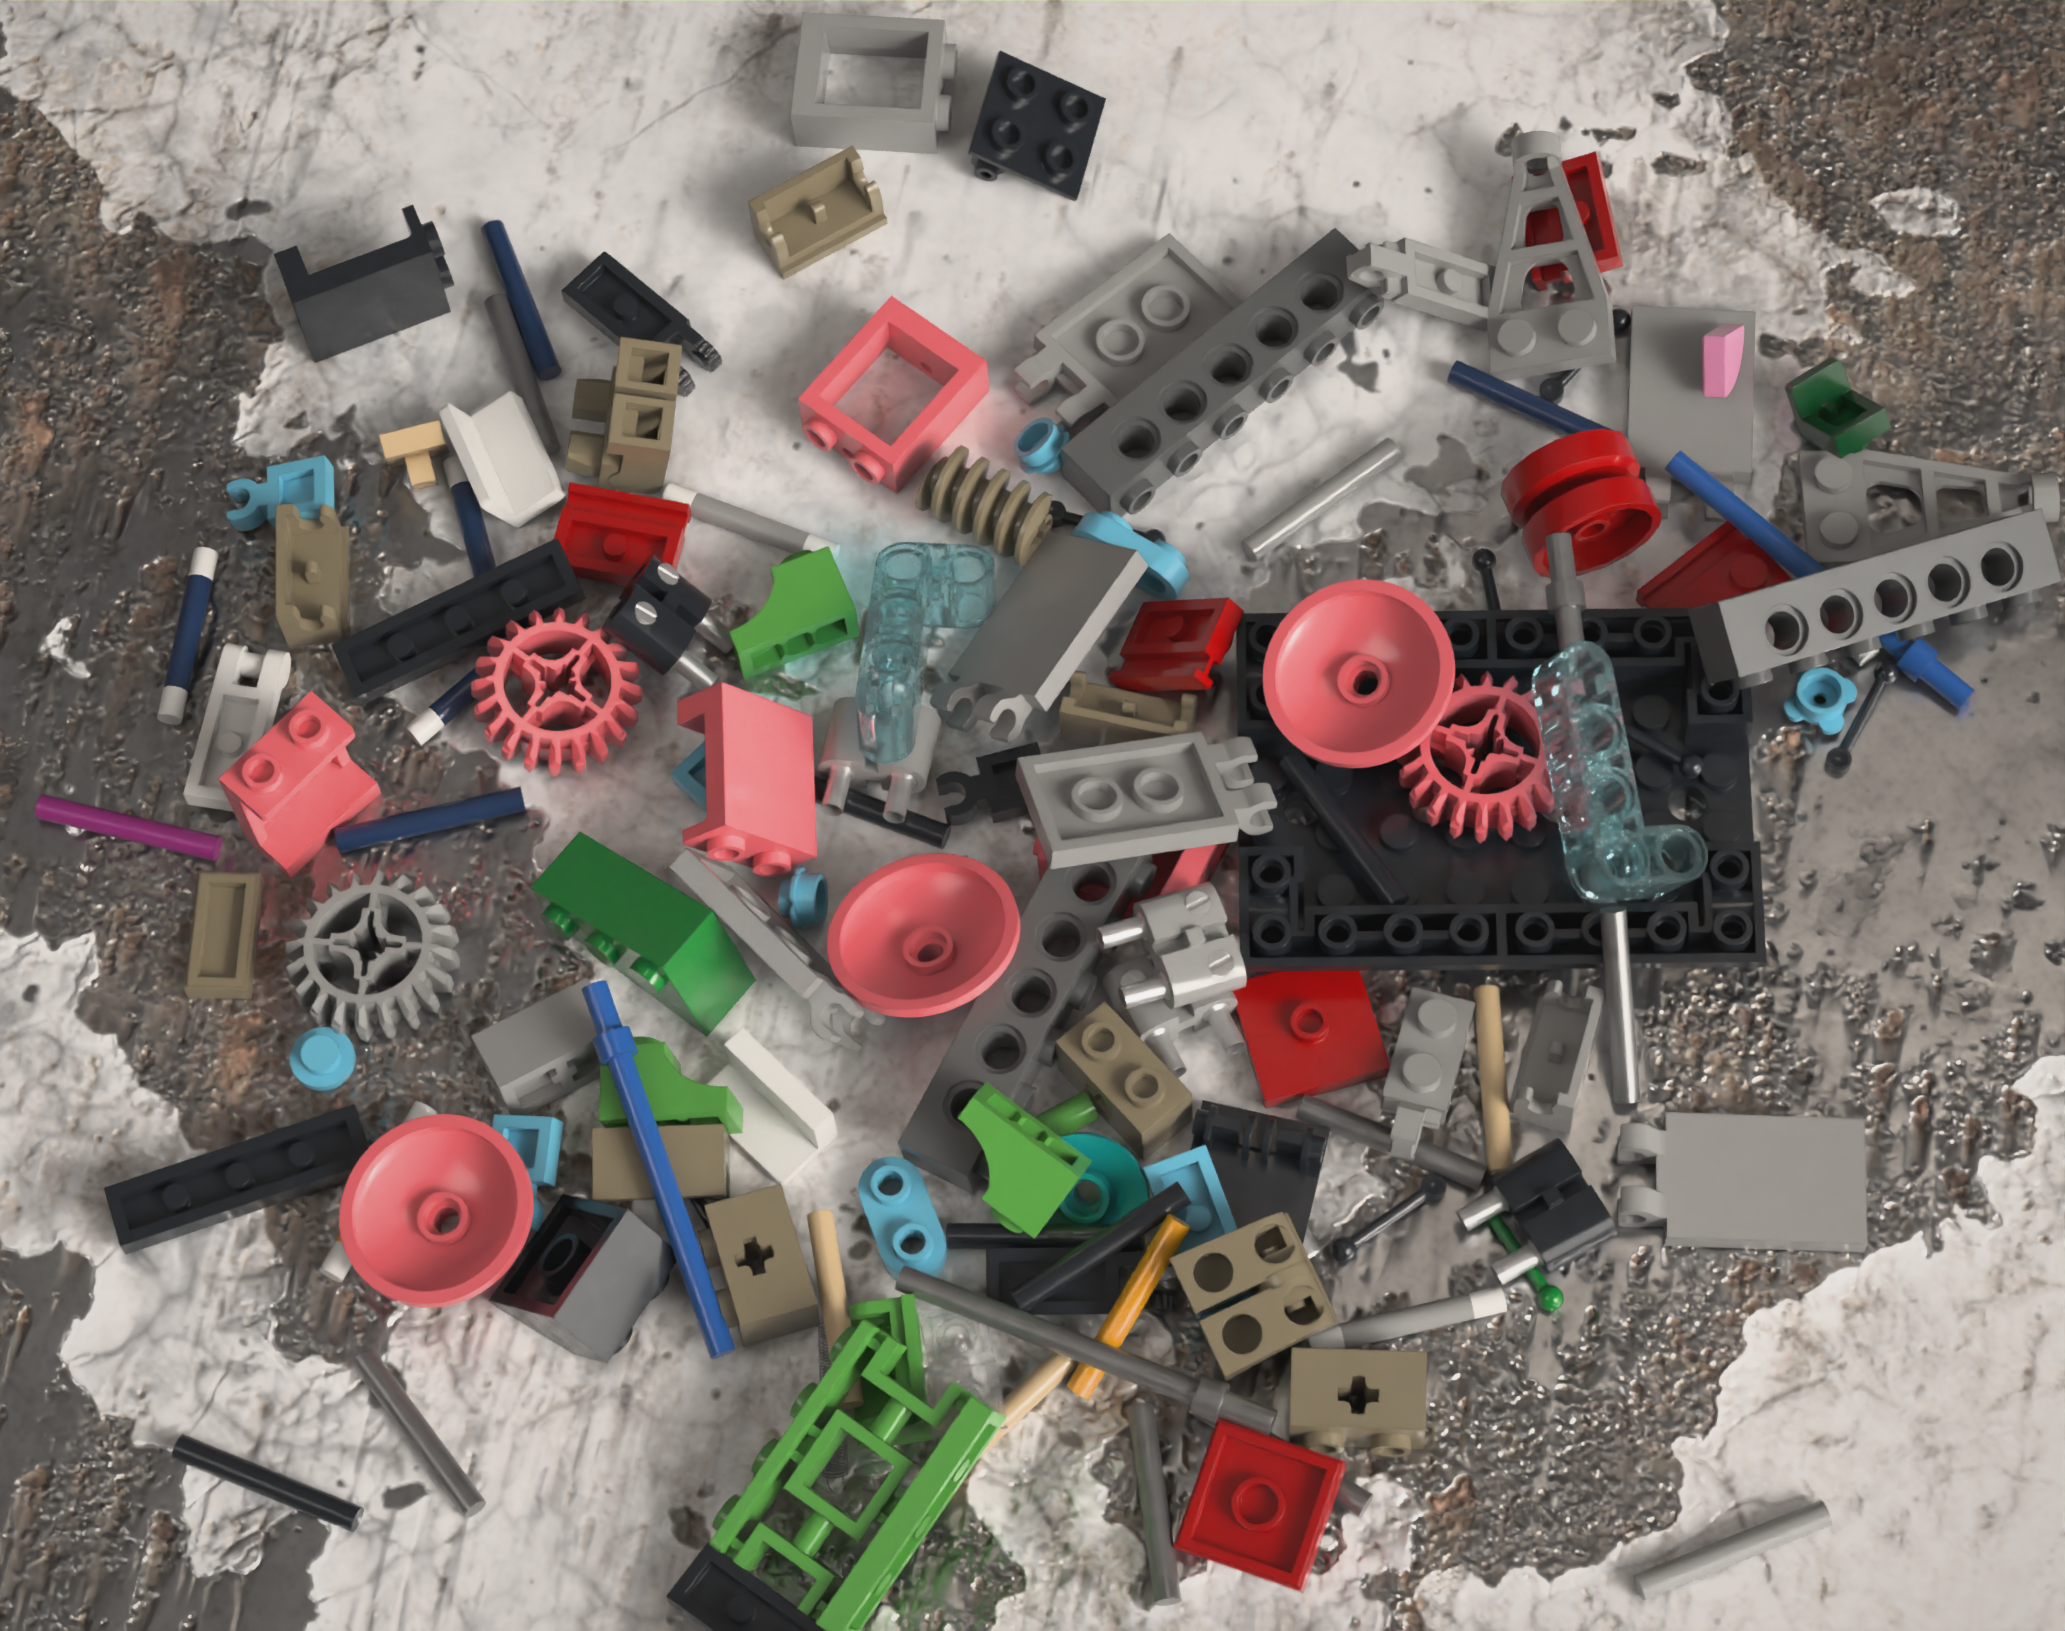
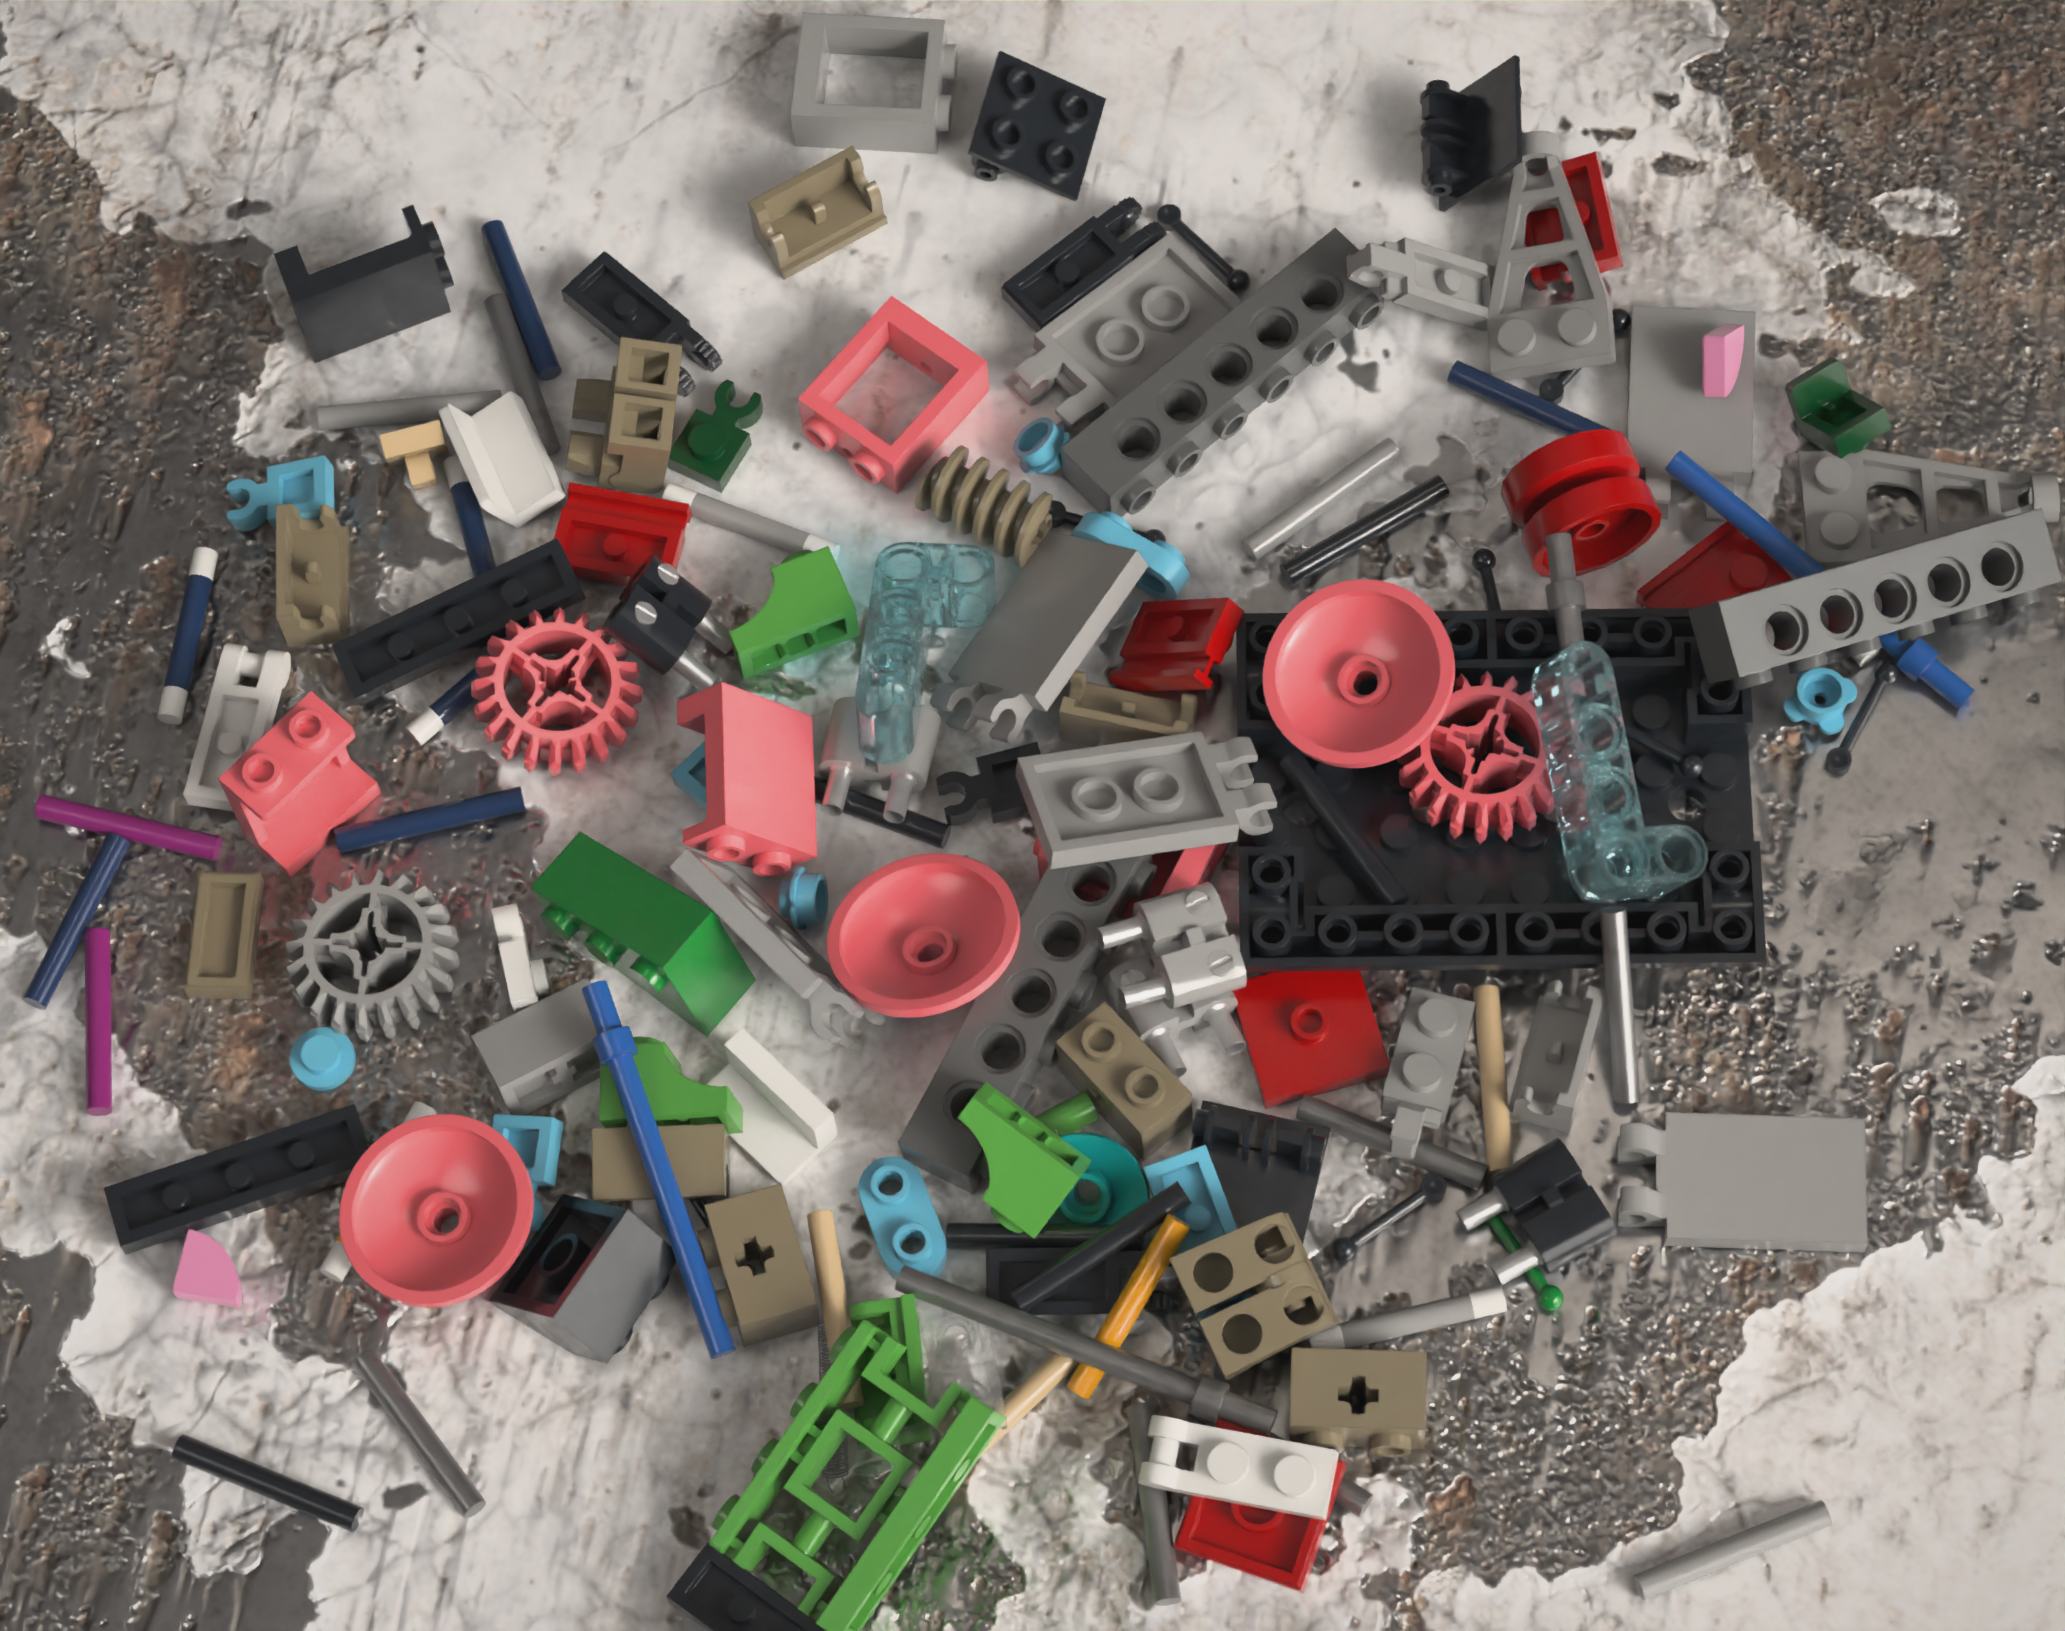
none -> dark blue bar [22,832,130,1010]
none -> magenta bar [84,928,112,1116]
none -> bright pink tile [172,1229,242,1308]
none -> light grey bar [317,390,502,431]
none -> white plate [491,903,551,1013]
none -> dark green plate [668,379,763,493]
none -> black hinge [1001,196,1167,333]
none -> white plate [1138,1415,1339,1521]
none -> black hinge [1157,204,1251,293]
none -> black bar [1279,475,1450,587]
none -> black hinge [1420,55,1523,212]

